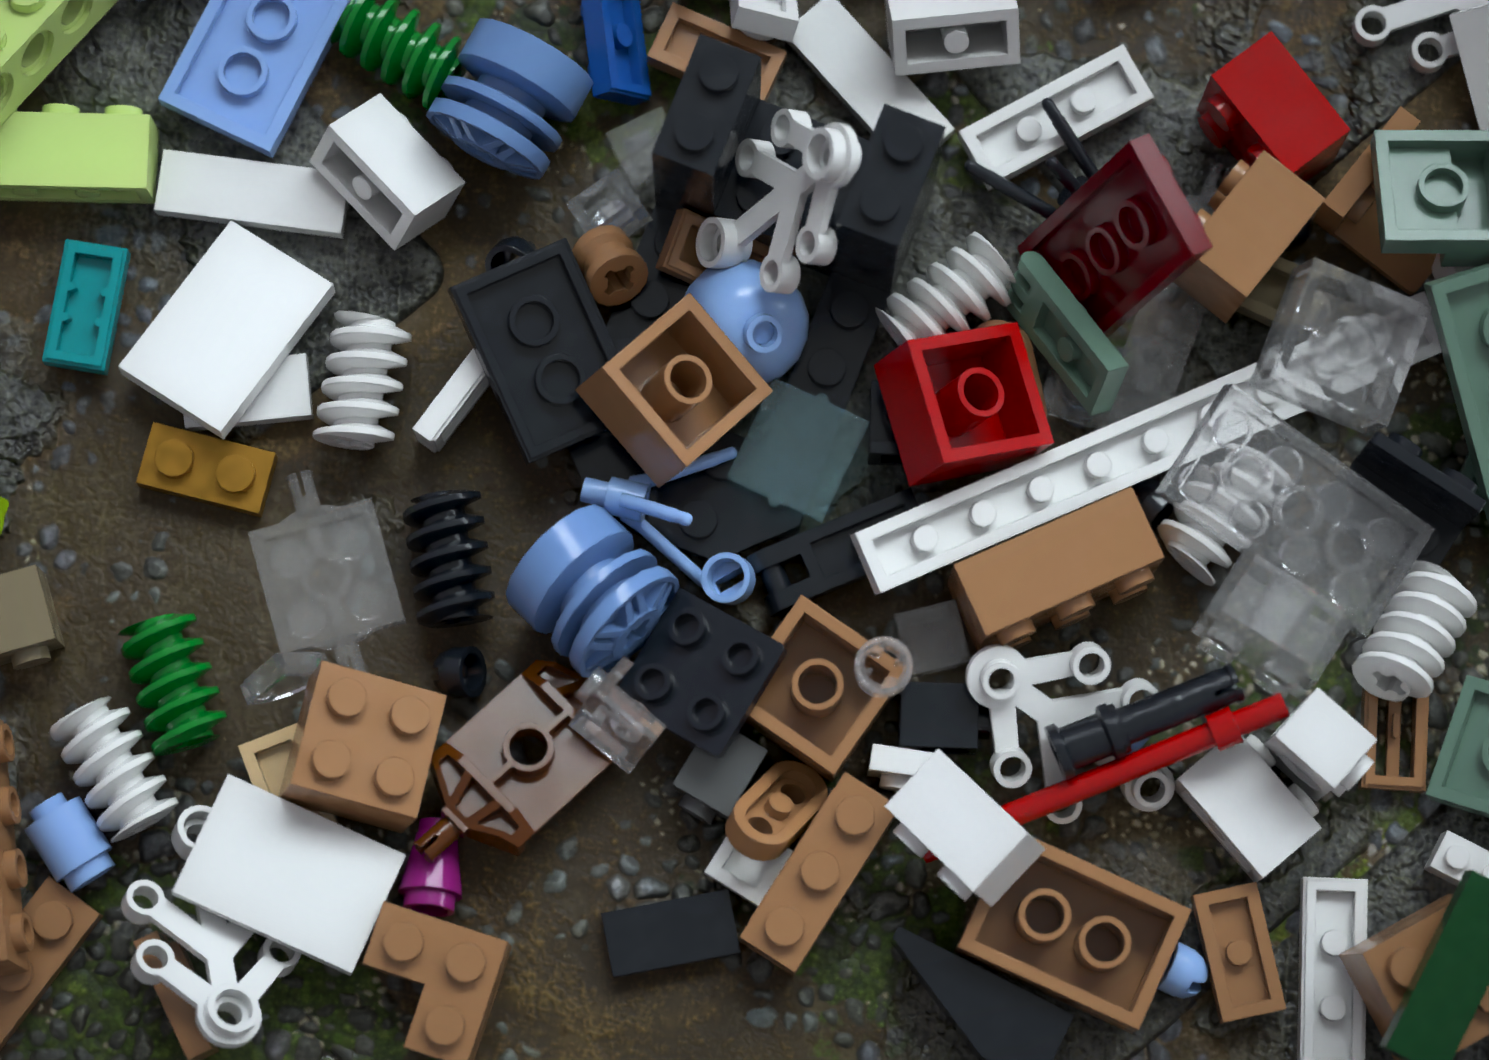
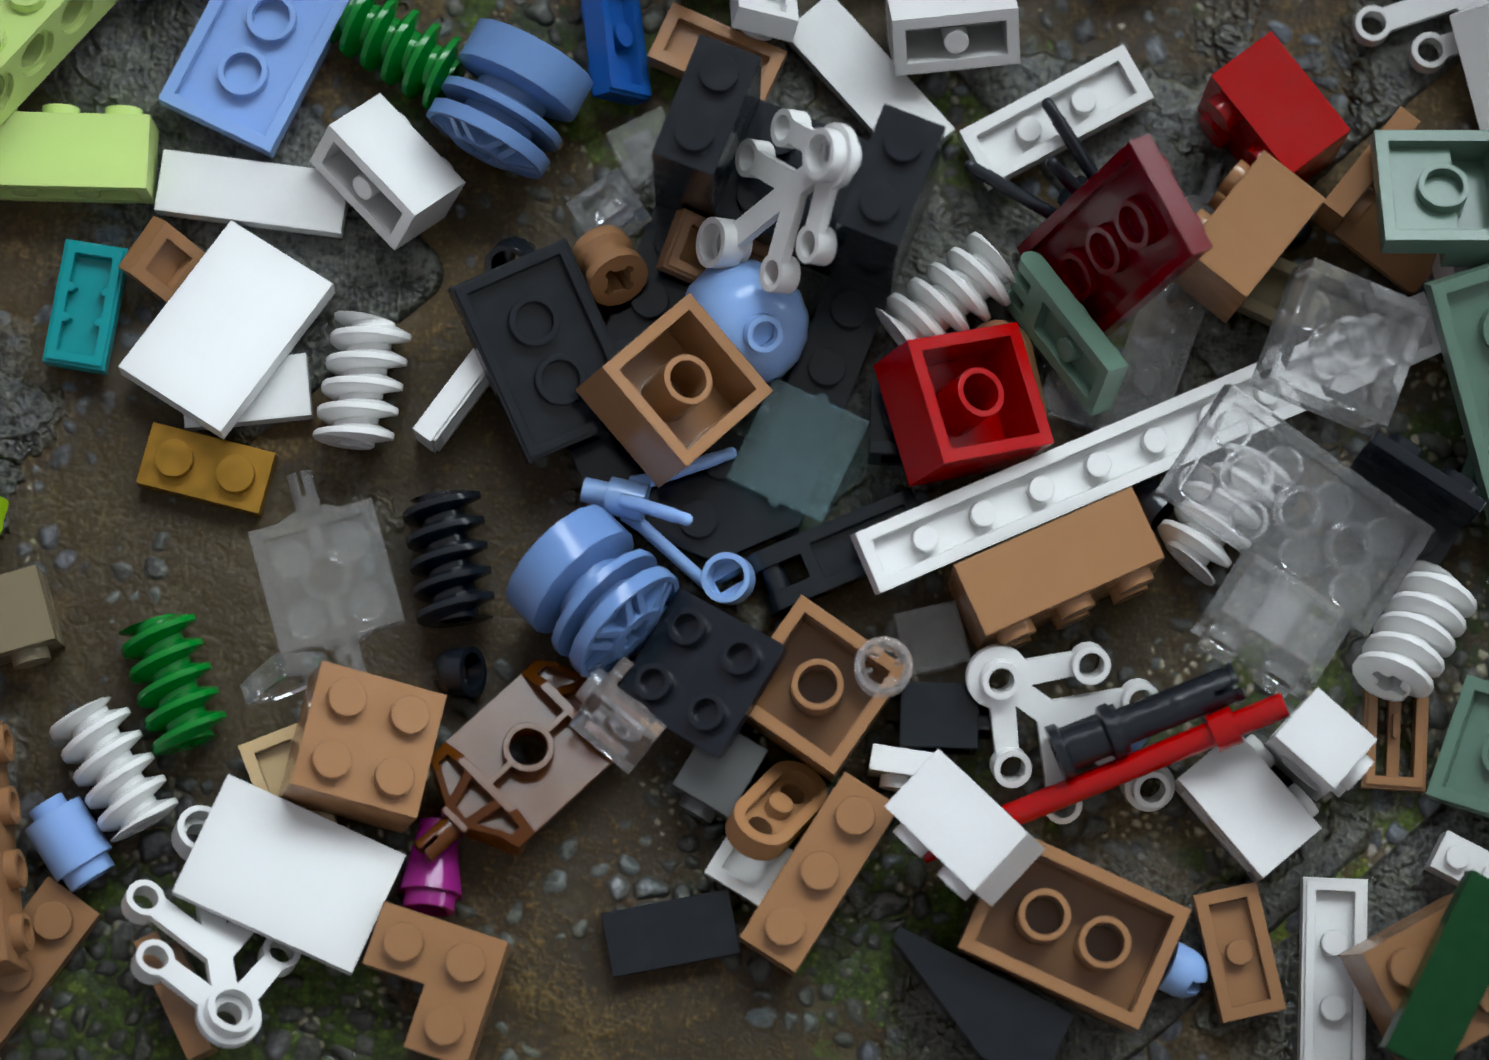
none -> medium nougat plate [118,216,205,304]

